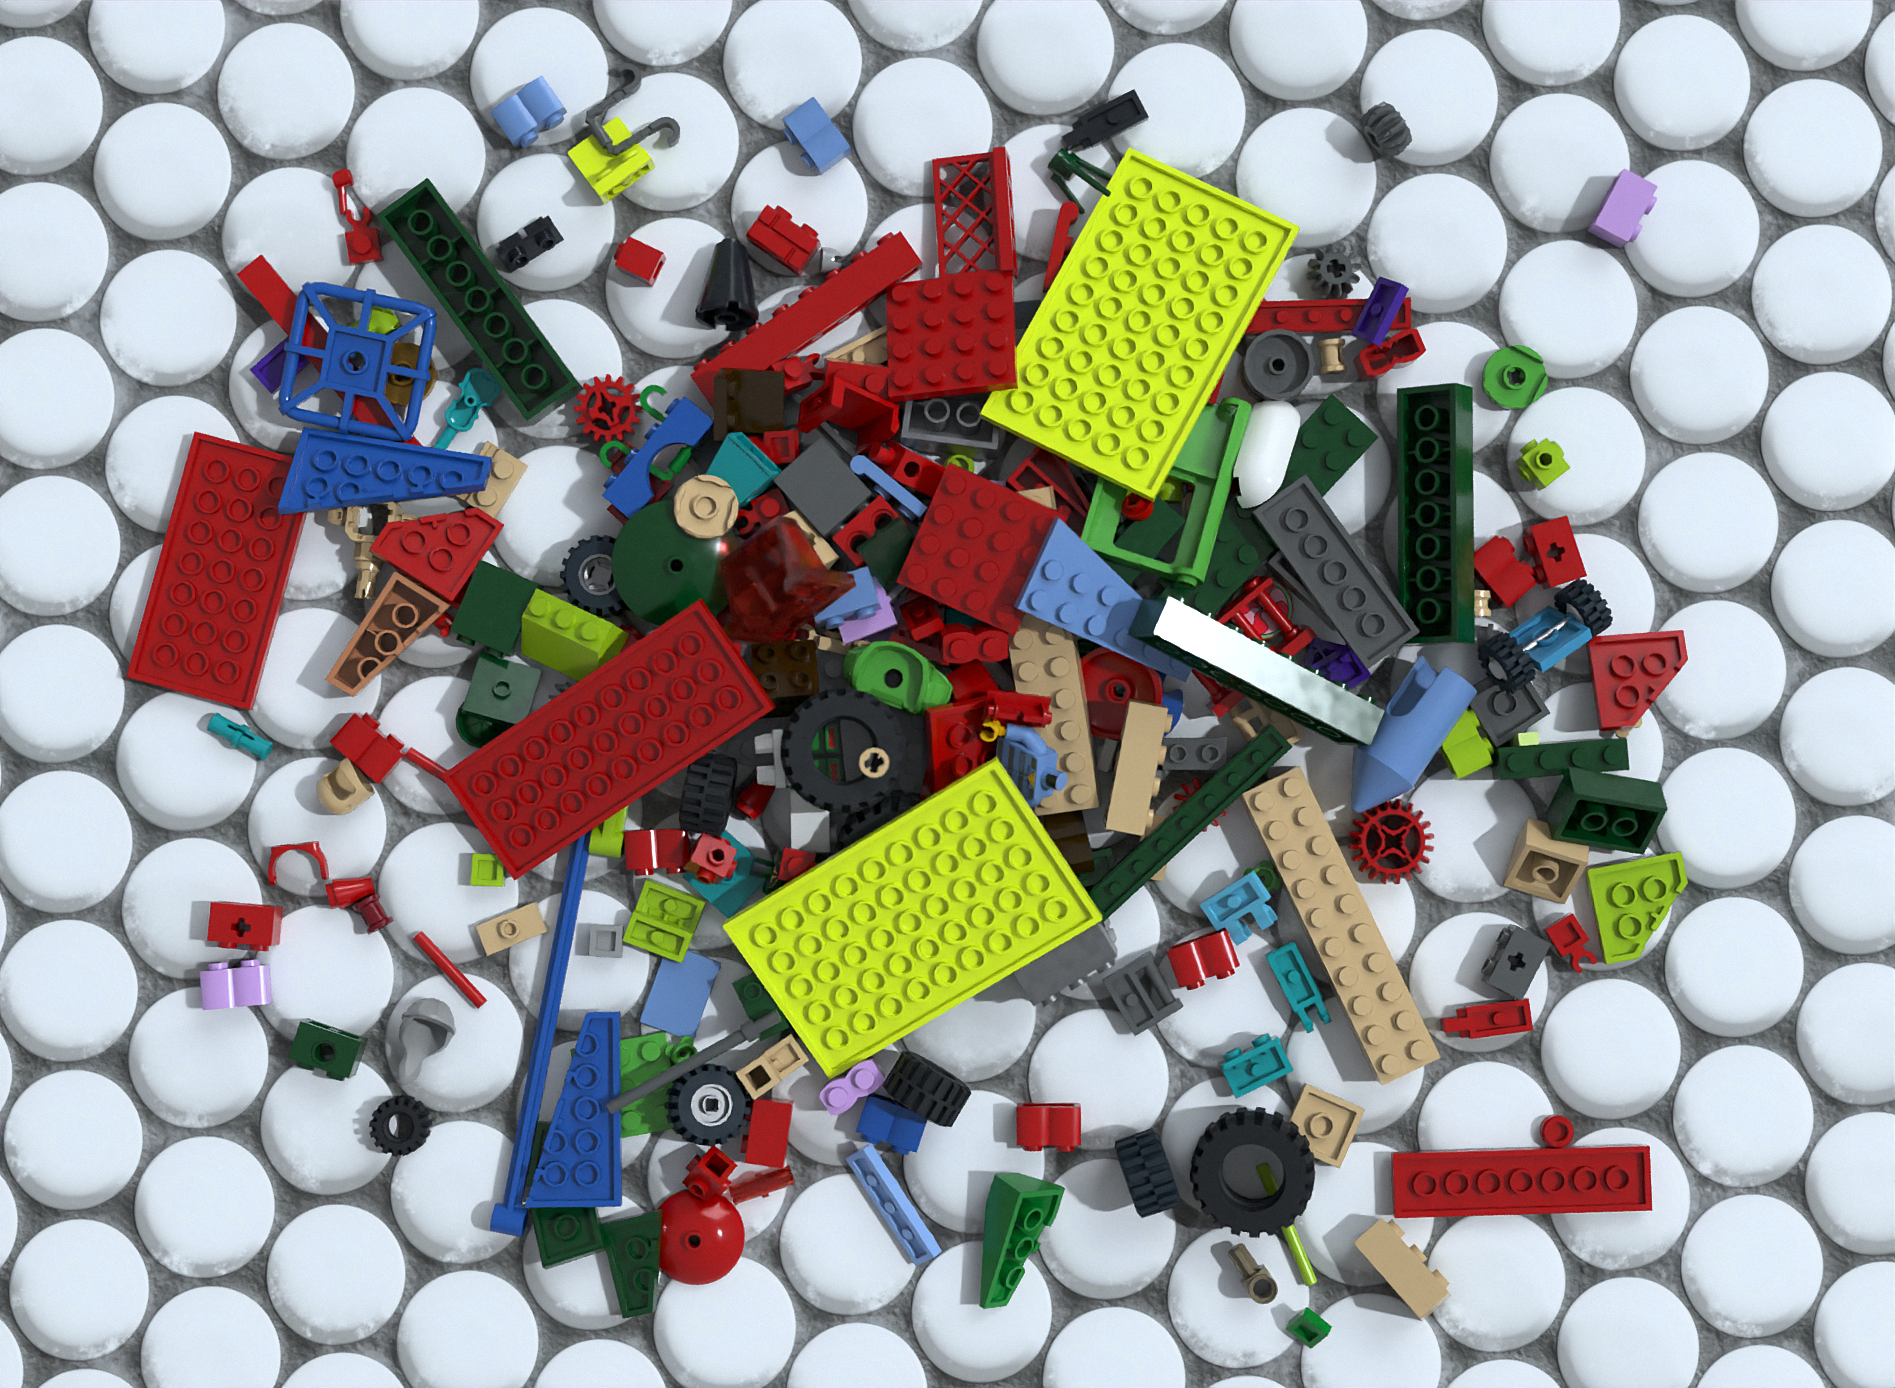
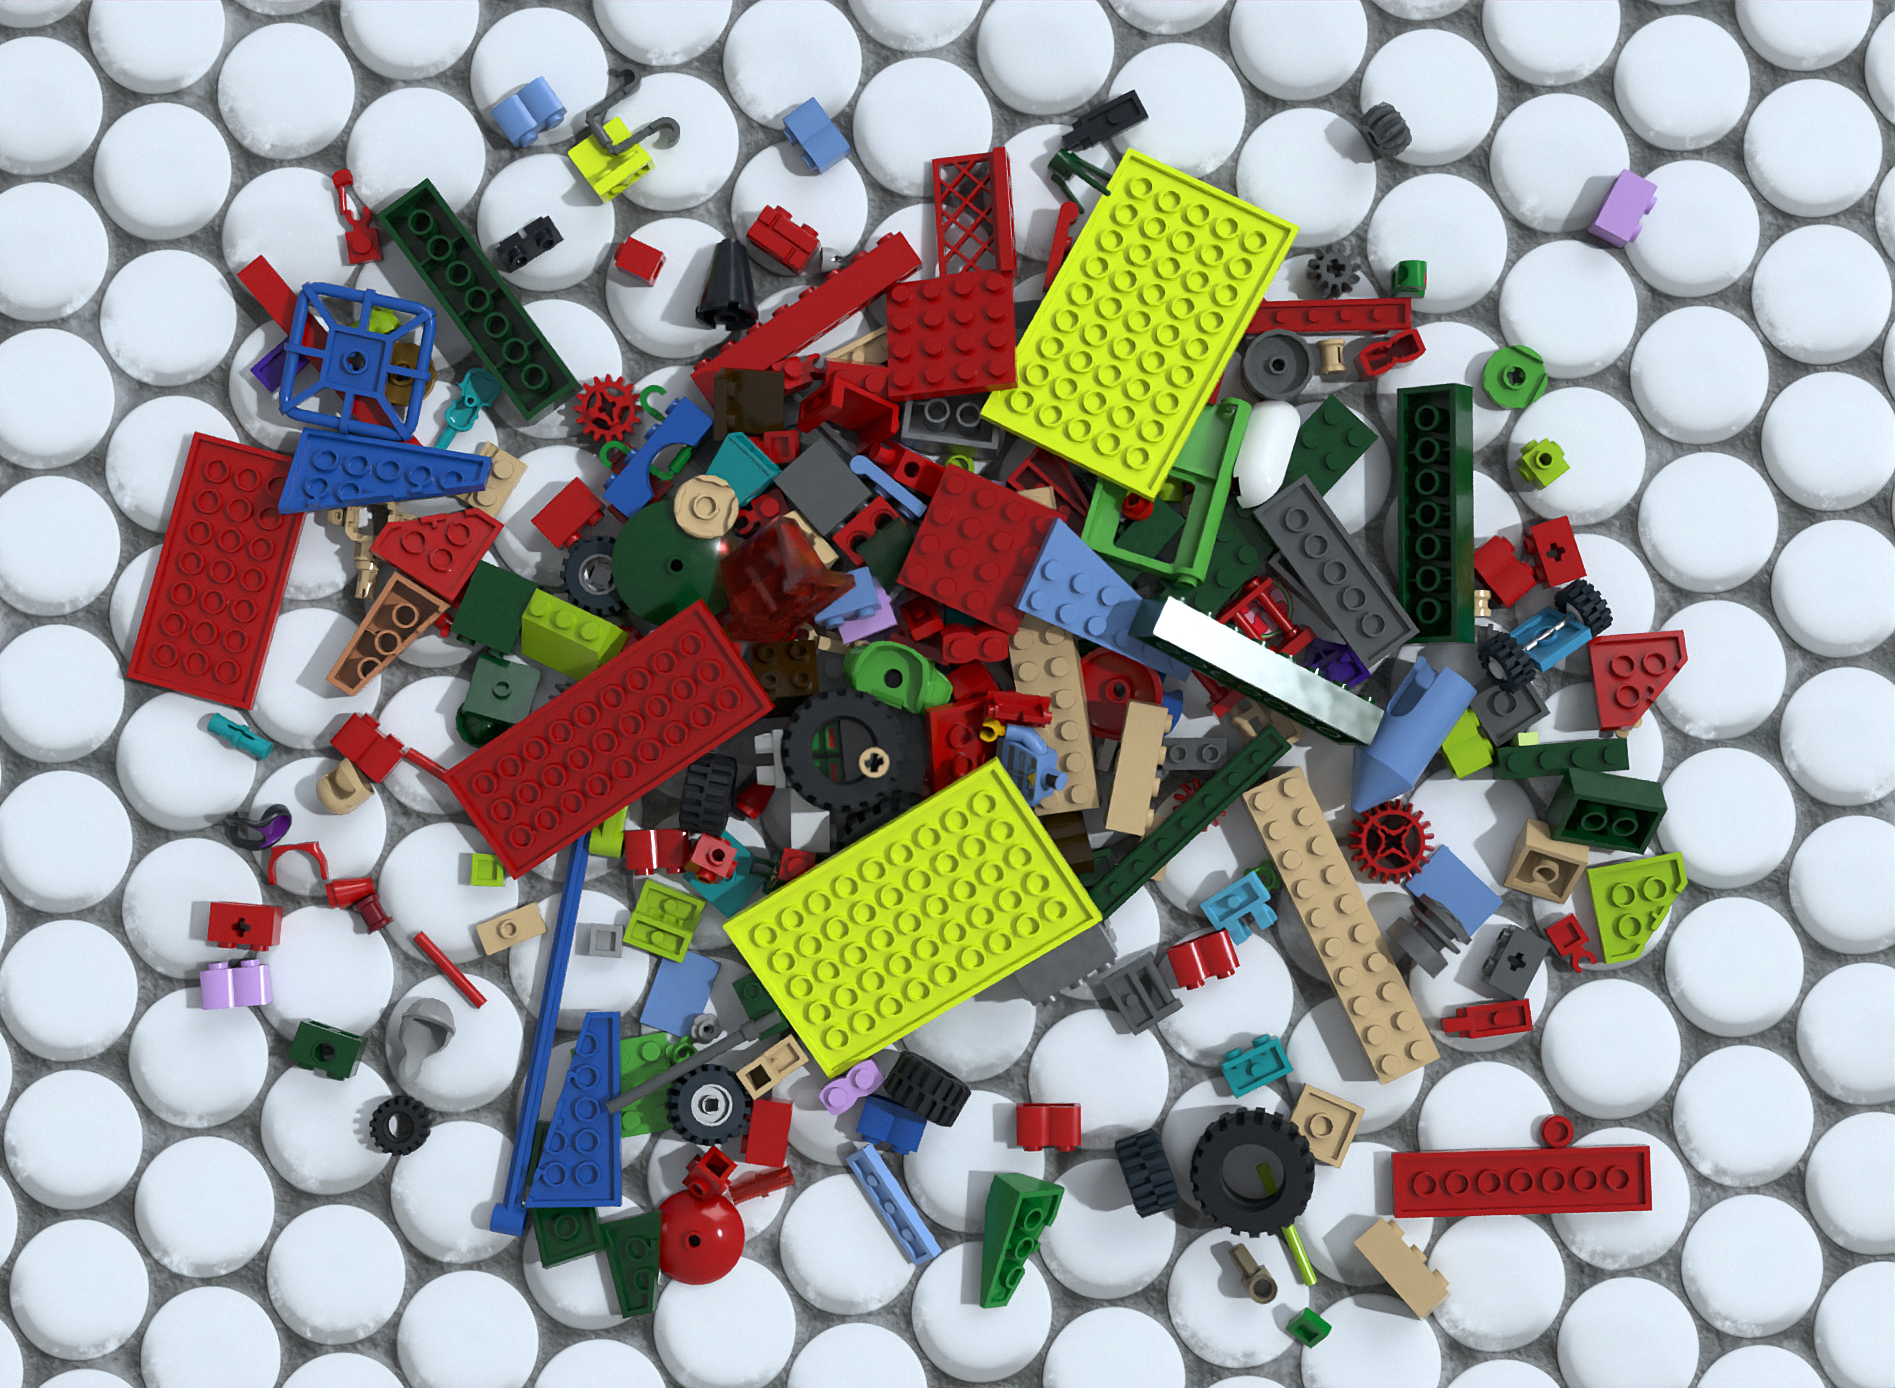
teal hinge [1265,940,1332,1034] -> none
dark purple plate [1350,276,1409,347] -> none
none -> black piece [224,803,292,851]
none -> red brick [530,476,607,551]
none -> light grey plate [690,1013,721,1045]
none -> flat silver wheel [1385,893,1472,979]
none -> green leg [1391,260,1427,298]
none -> medium blue piece [1404,844,1503,941]

